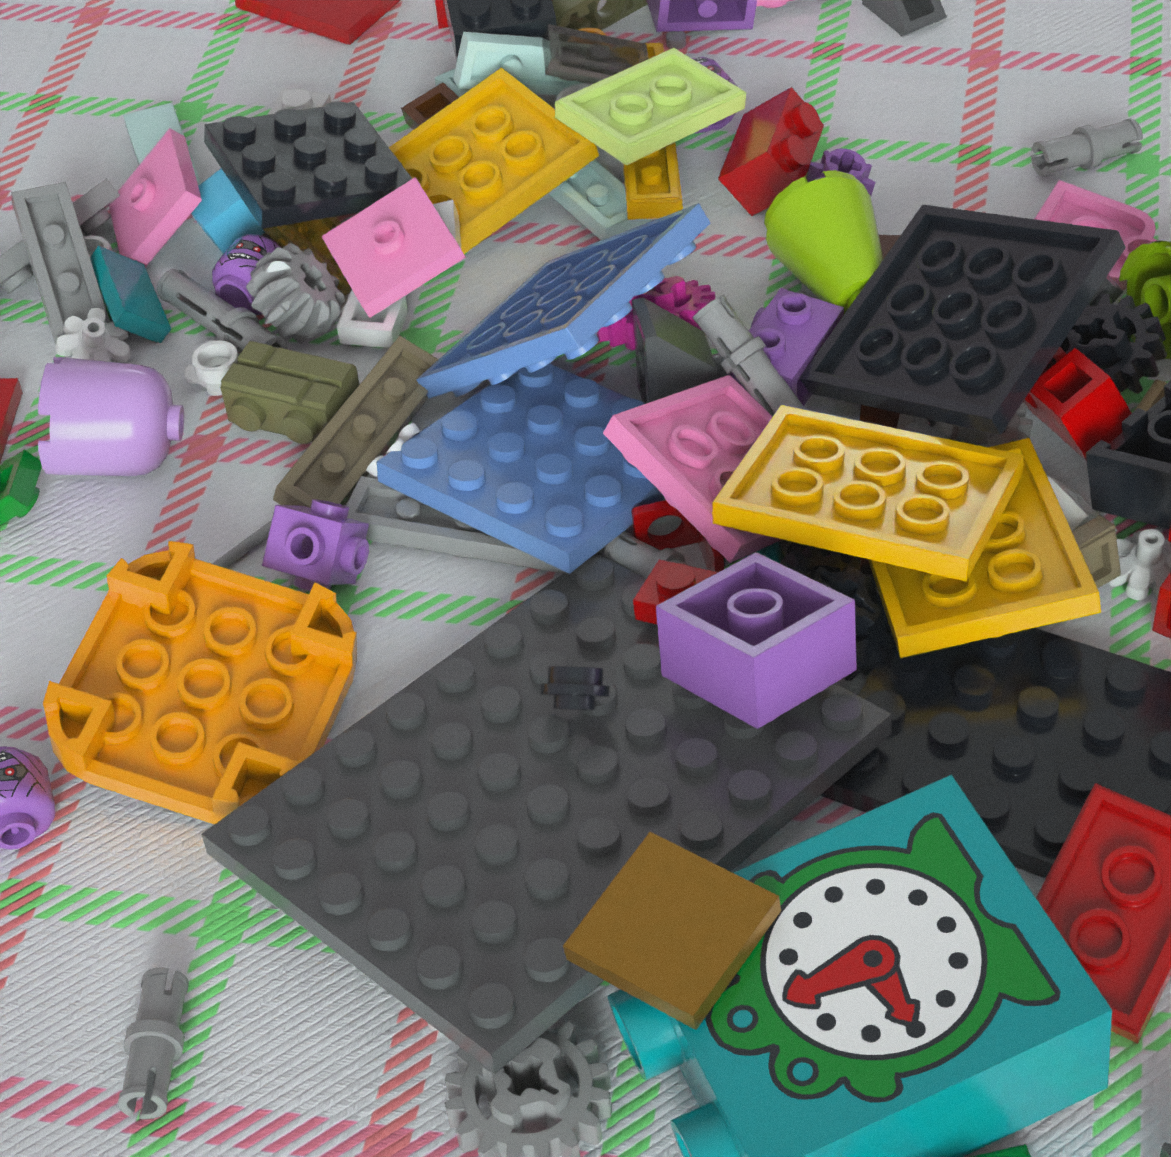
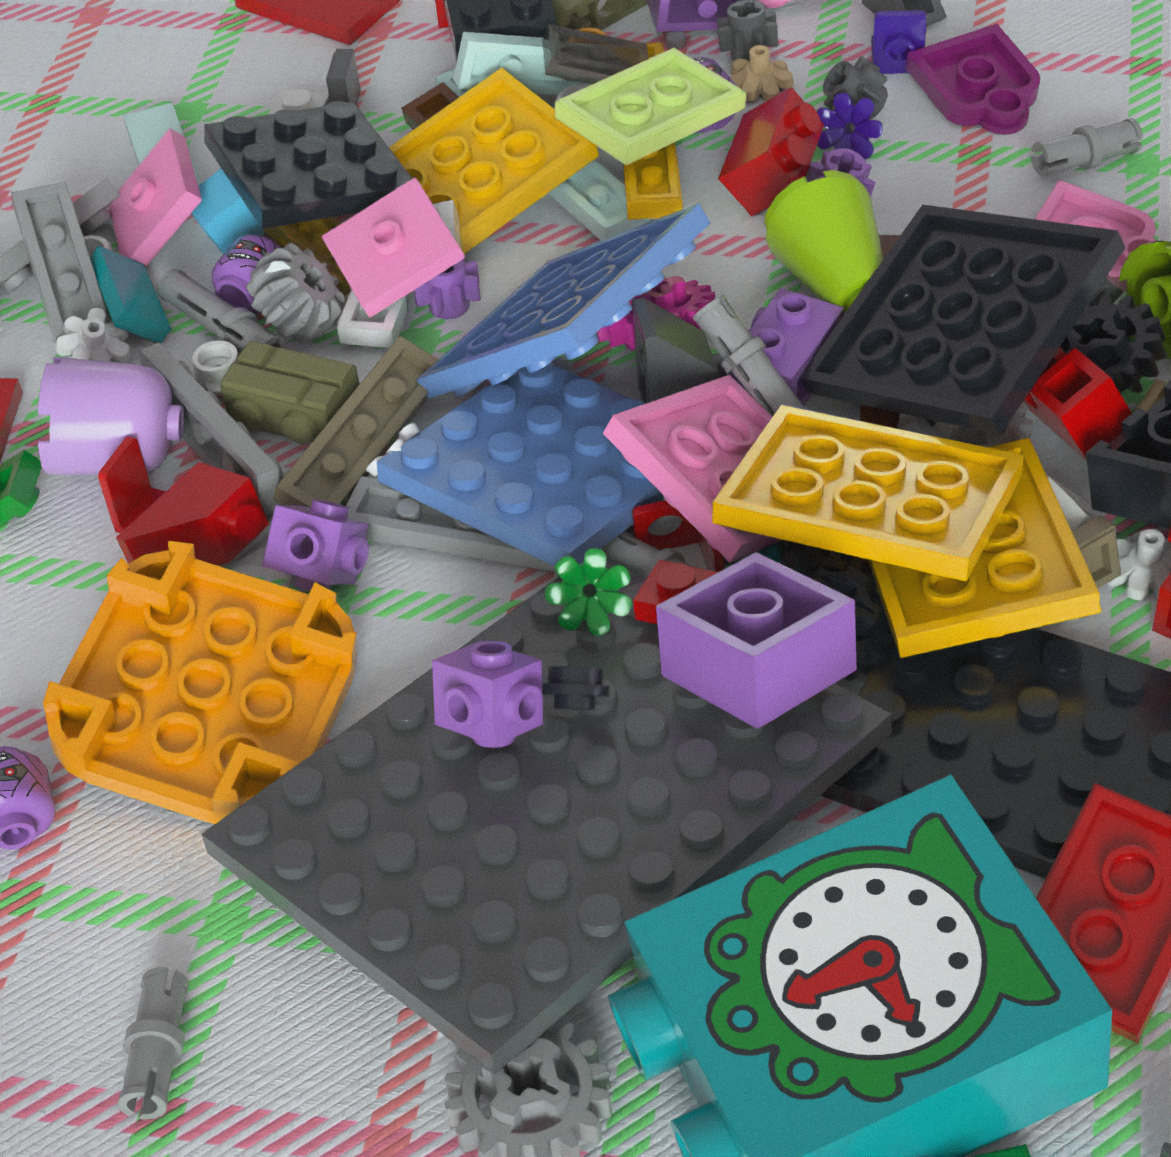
pearl gold tile [563,832,781,1030] -> none
none -> red bracket [98,436,166,533]
none -> red slope [116,462,269,566]
none -> light grey plate [139,343,284,519]
none -> dark grey tile [326,49,361,105]
none -> medium lavender gear [413,259,481,319]
none -> medium lavender brick [432,641,543,748]
none -> green plant [545,548,632,636]
none -> dark grey gear [717,0,779,61]
none -> tan plant [730,45,794,102]
none -> dark purple plant [817,93,883,159]
none -> dark grey gear [823,56,888,125]
none -> dark purple bracket [871,10,926,74]
none -> magenta plate [906,24,1040,135]

